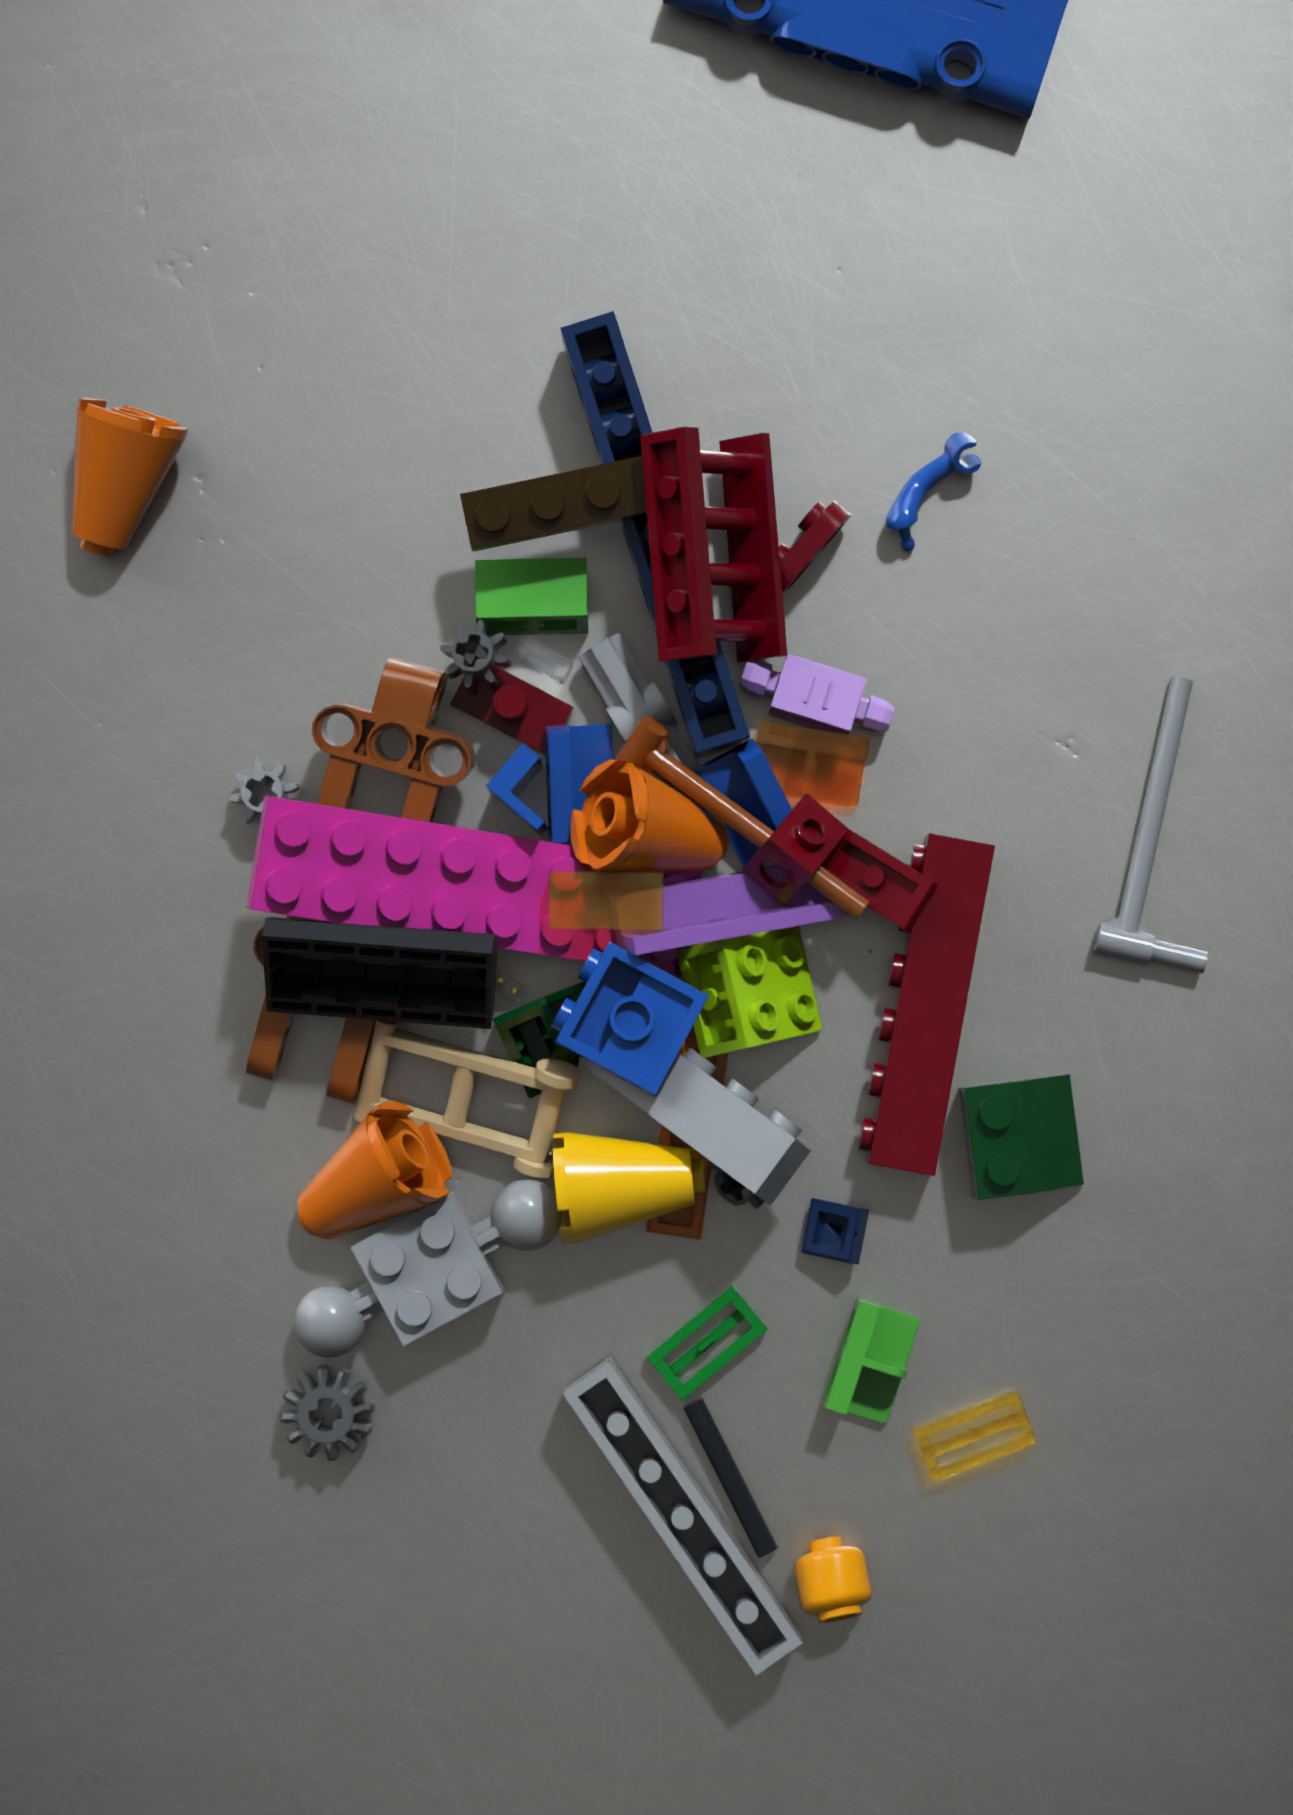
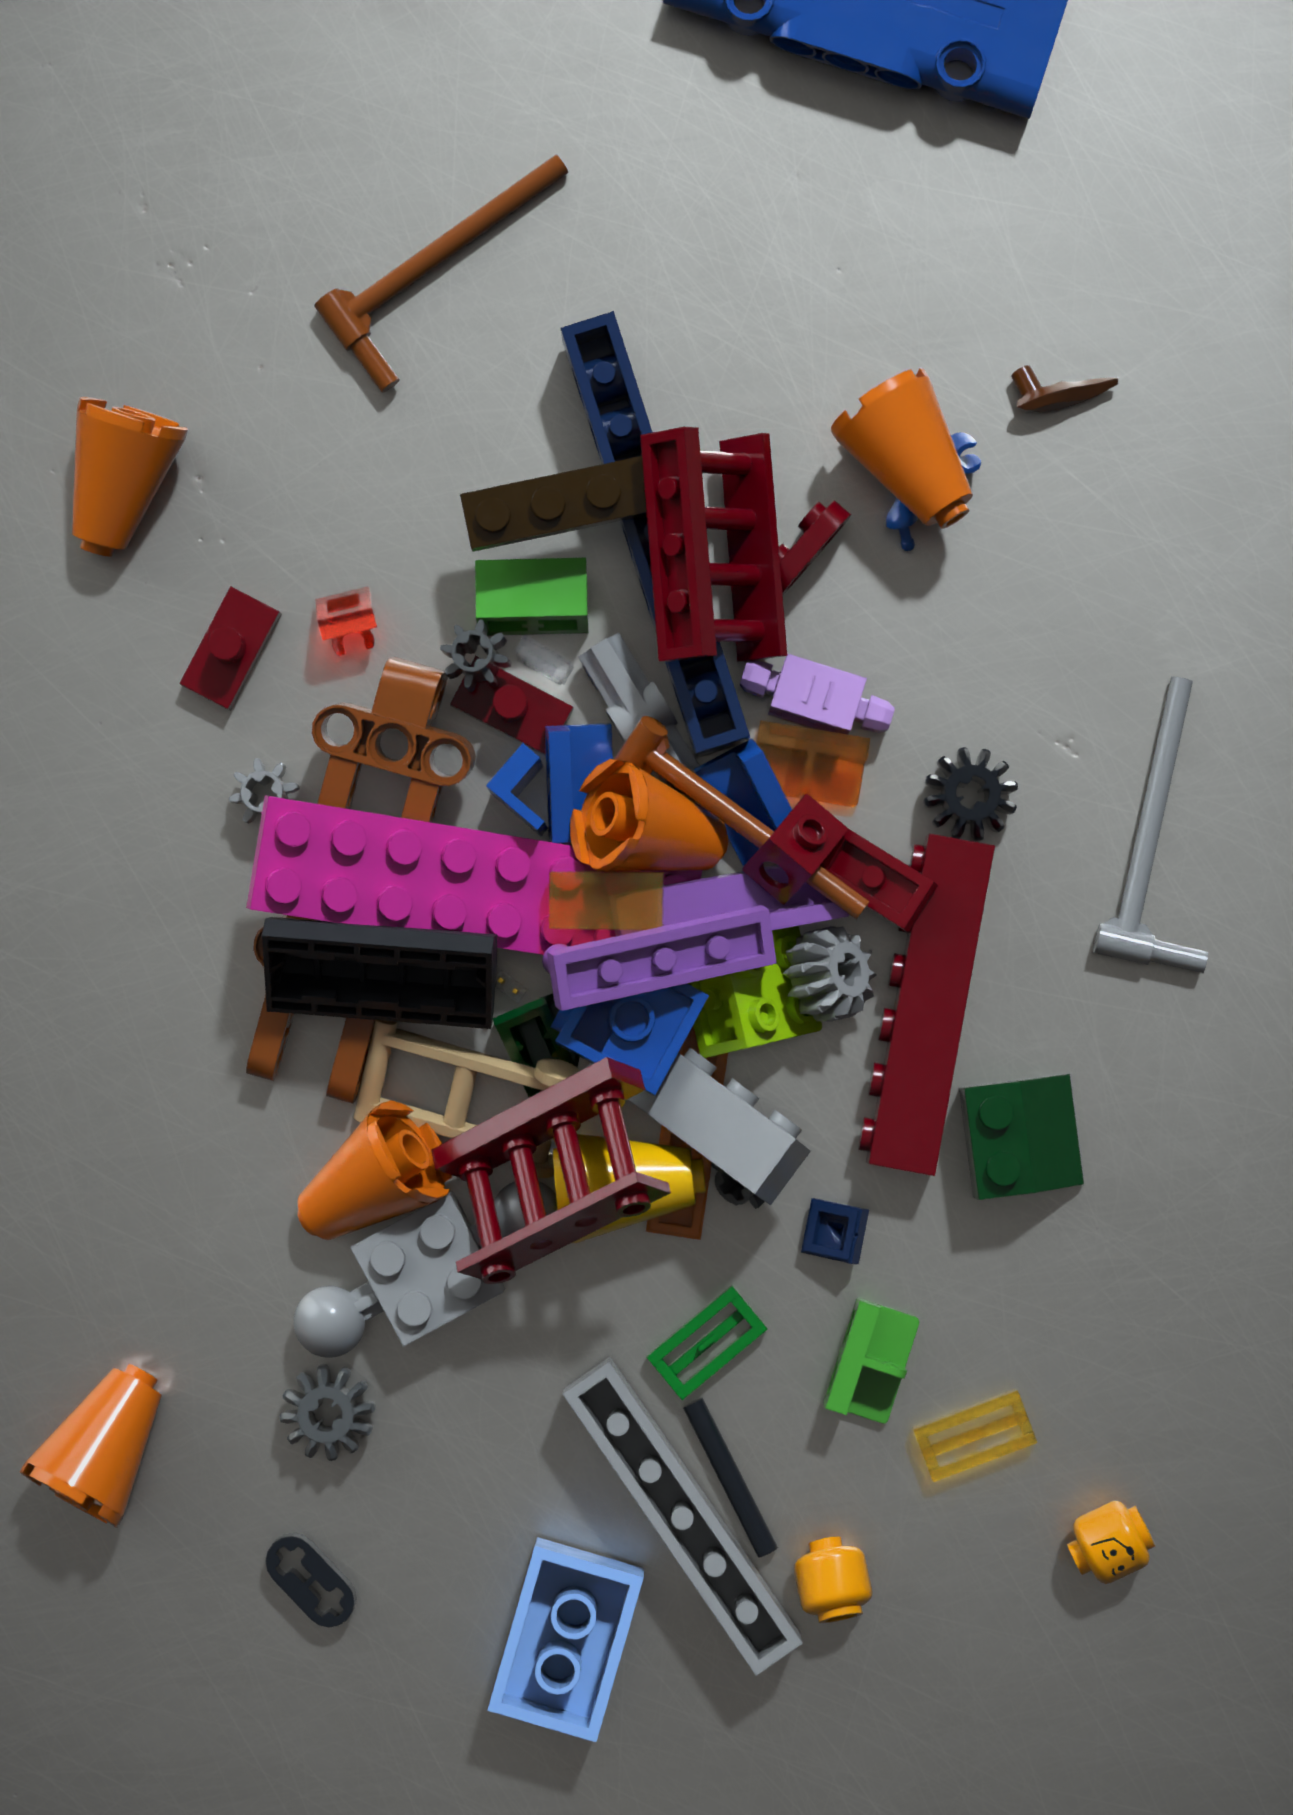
none -> orange cone [20,1364,162,1528]
none -> dark red tile [179,586,281,711]
none -> black beam [265,1533,357,1628]
none -> dark orange bar [314,154,569,393]
none -> clear red tile [315,586,377,656]
none -> dark red fence [431,1057,671,1284]
none -> light blue brick [487,1537,644,1742]
none -> medium lavender piece [542,905,777,1011]
none -> light grey gear [782,926,877,1022]
none -> orange cone [831,368,973,529]
none -> black gear [923,747,1018,842]
none -> reddish brown bar [1011,365,1118,412]
none -> light orange head [1067,1501,1155,1584]

